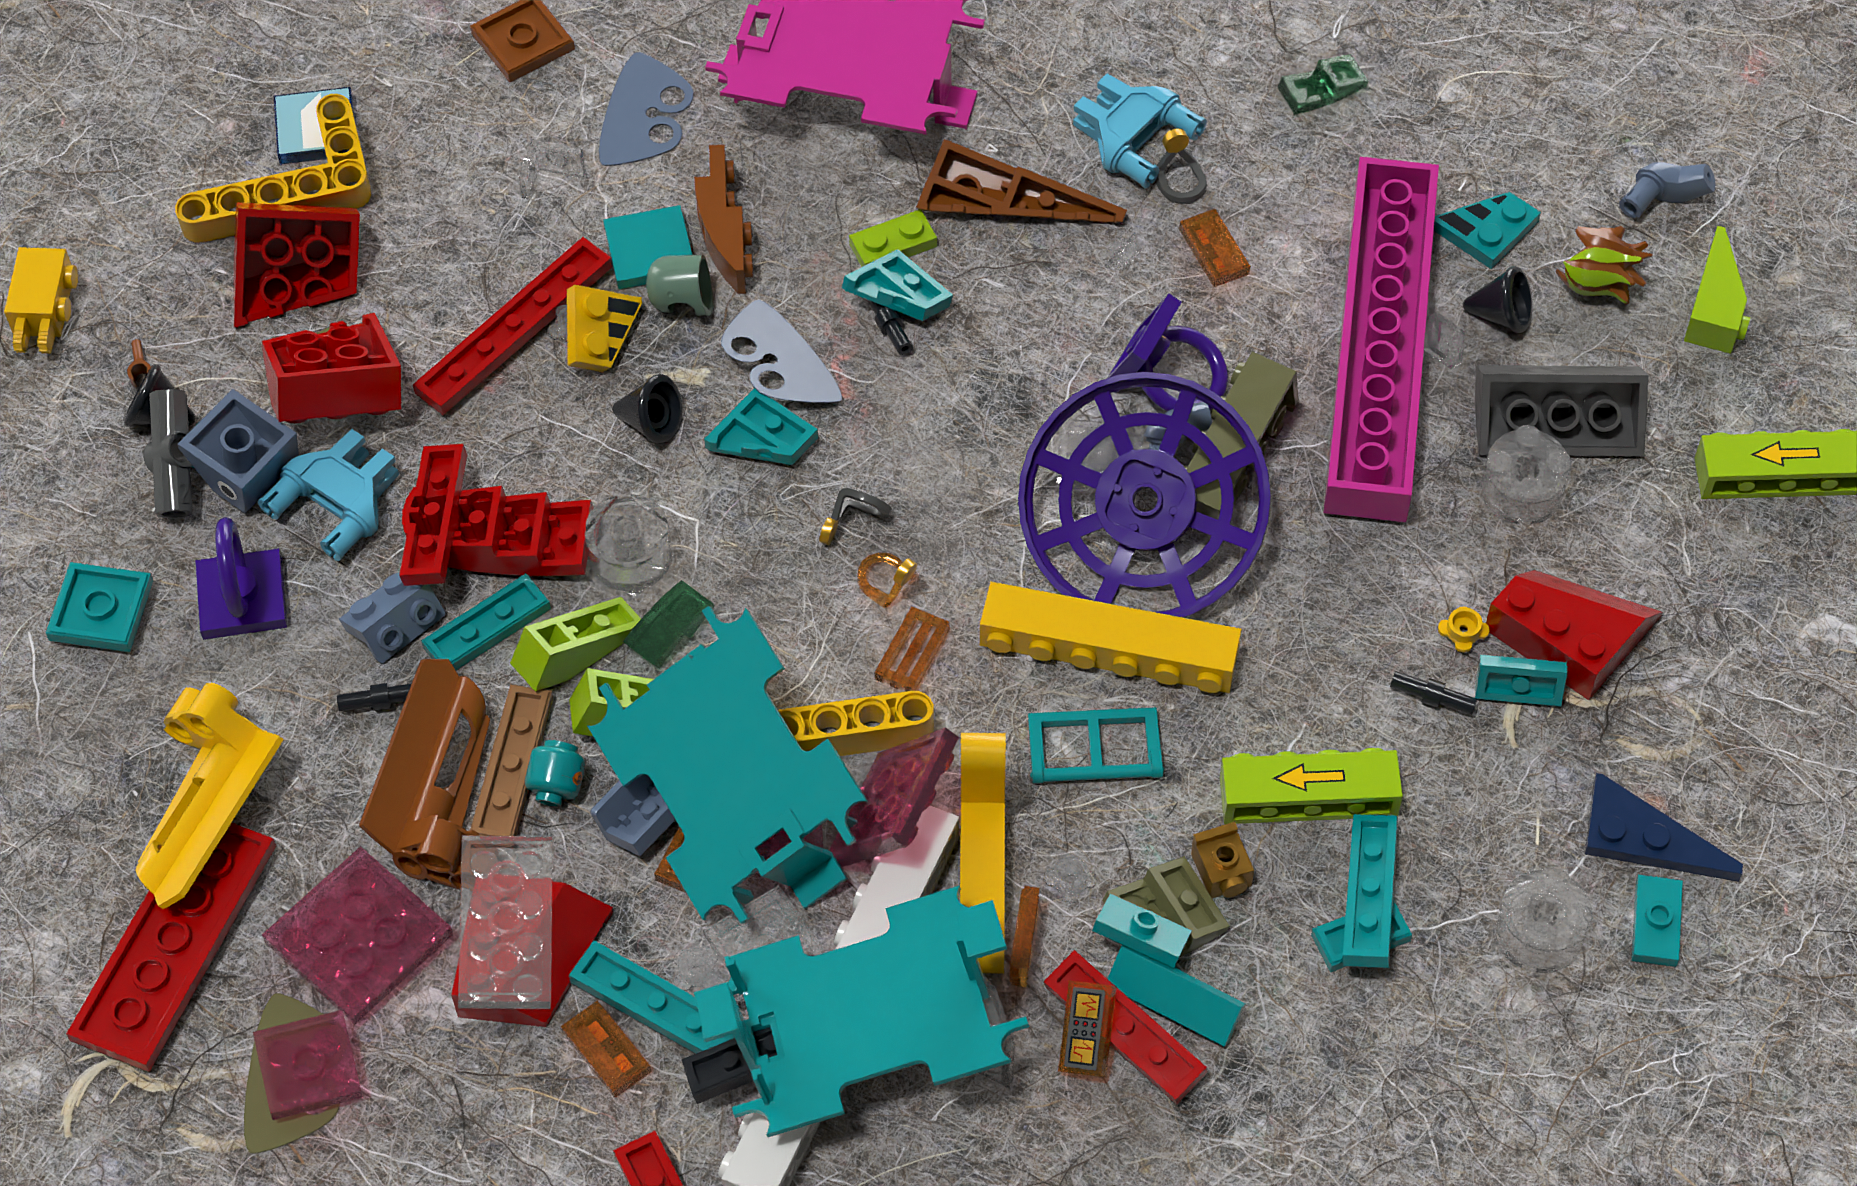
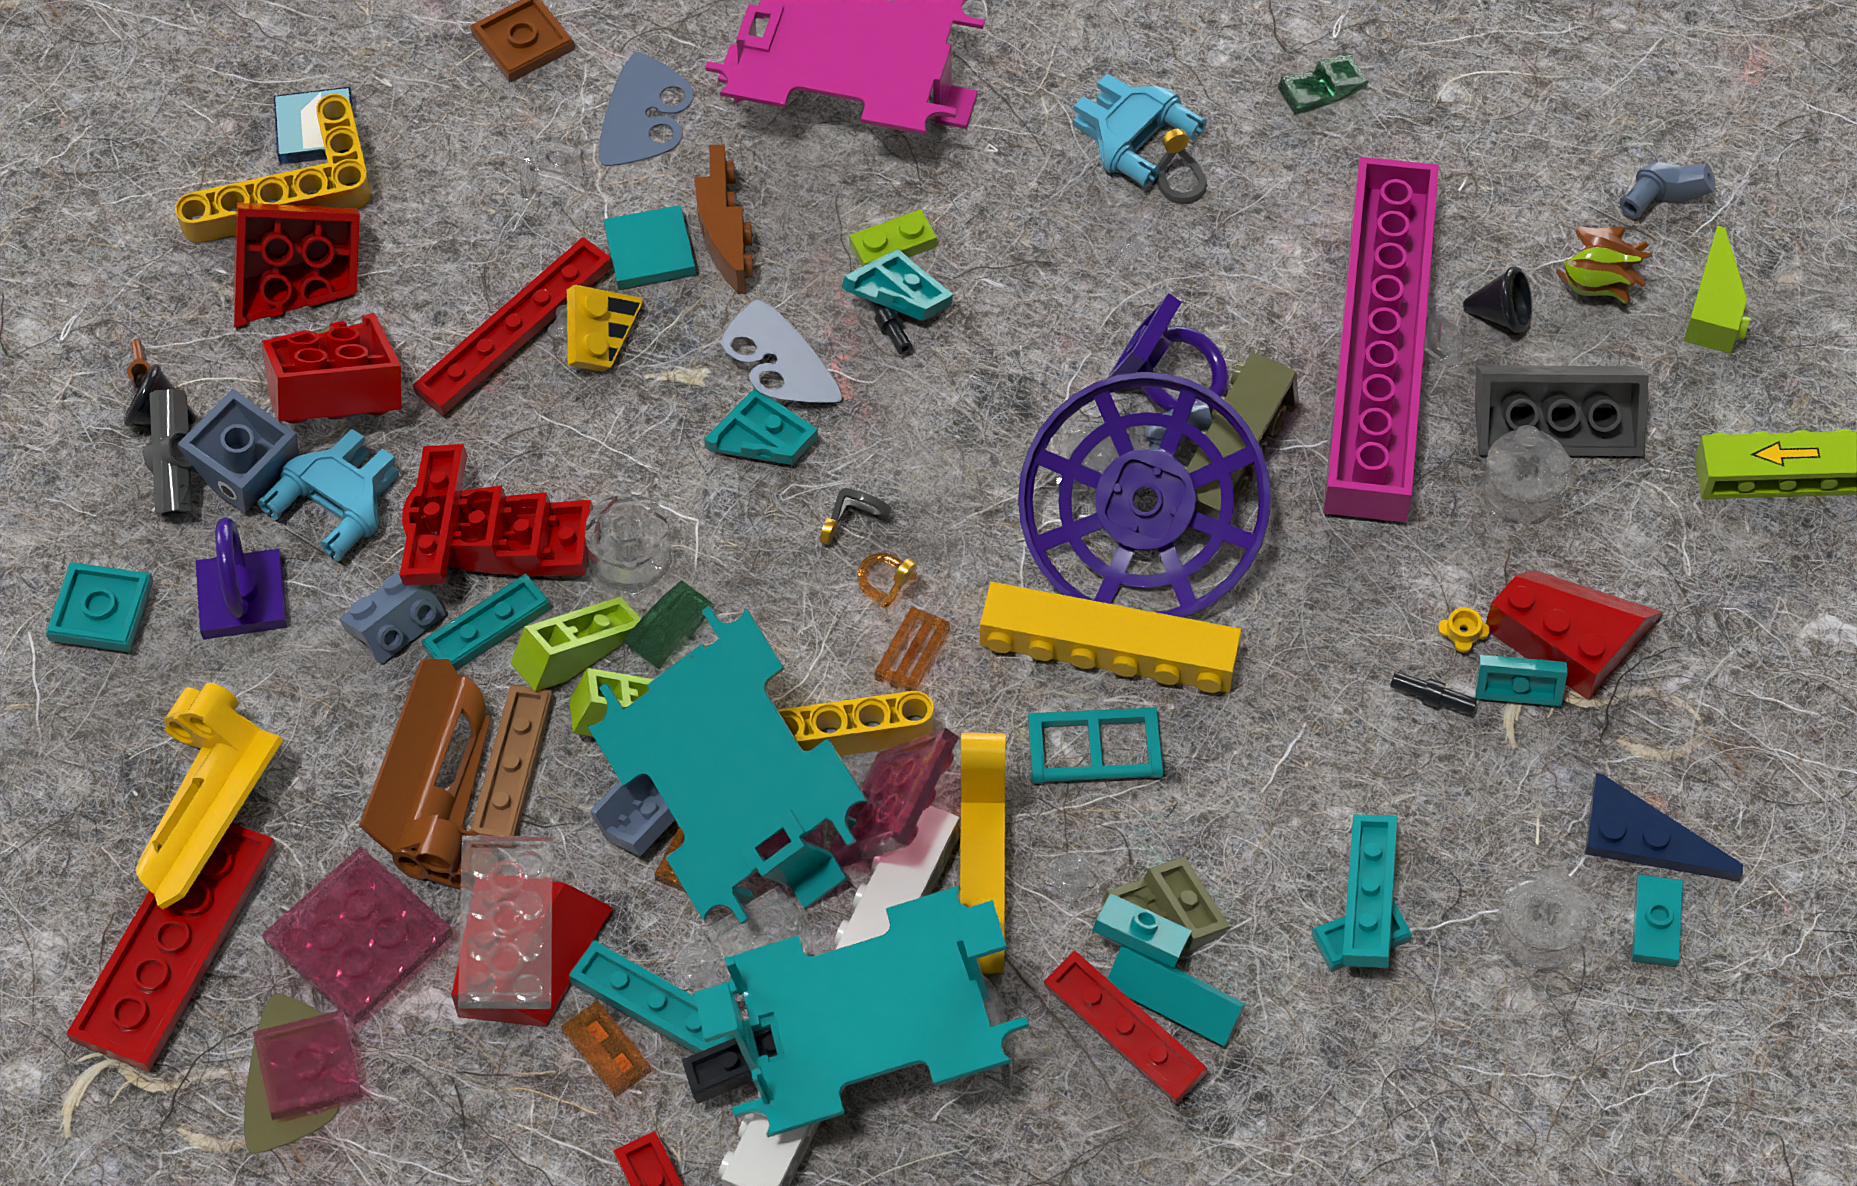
yellow hinge [4,247,78,354] -> none
black bar [337,683,412,712] -> none
teal head [525,740,586,807] -> none
black hat [612,374,682,444] -> none
sand green helmet [646,255,714,316] -> none
dark orange wedge [916,139,1127,223] -> none
clear orange tile [1009,886,1040,987] -> none
tile [1058,980,1117,1077] -> none
clear orange tile [1179,209,1251,287] -> none
pearl gold brick [1191,822,1254,898] -> none
lime brick [1220,748,1403,824] -> none
teal wing [1434,192,1541,269] -> none

